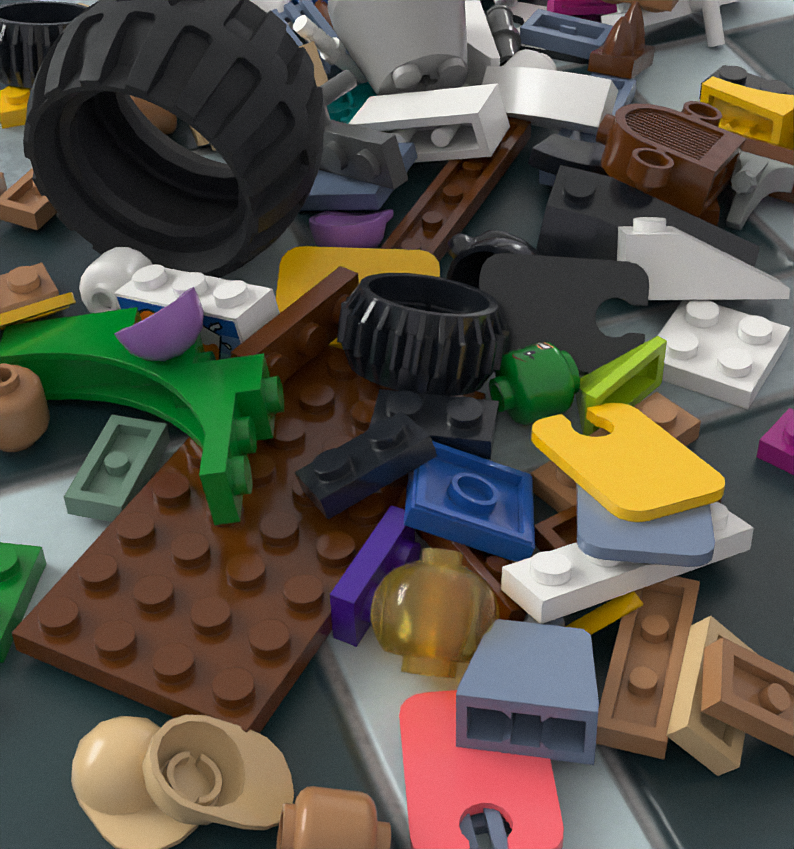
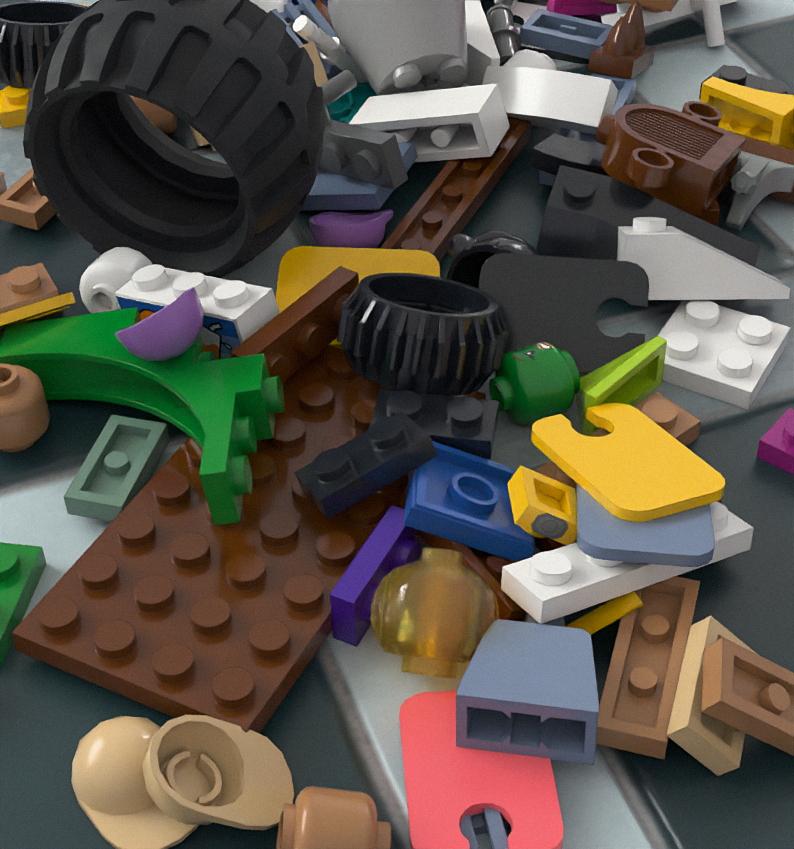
none -> yellow plate [507,465,577,545]

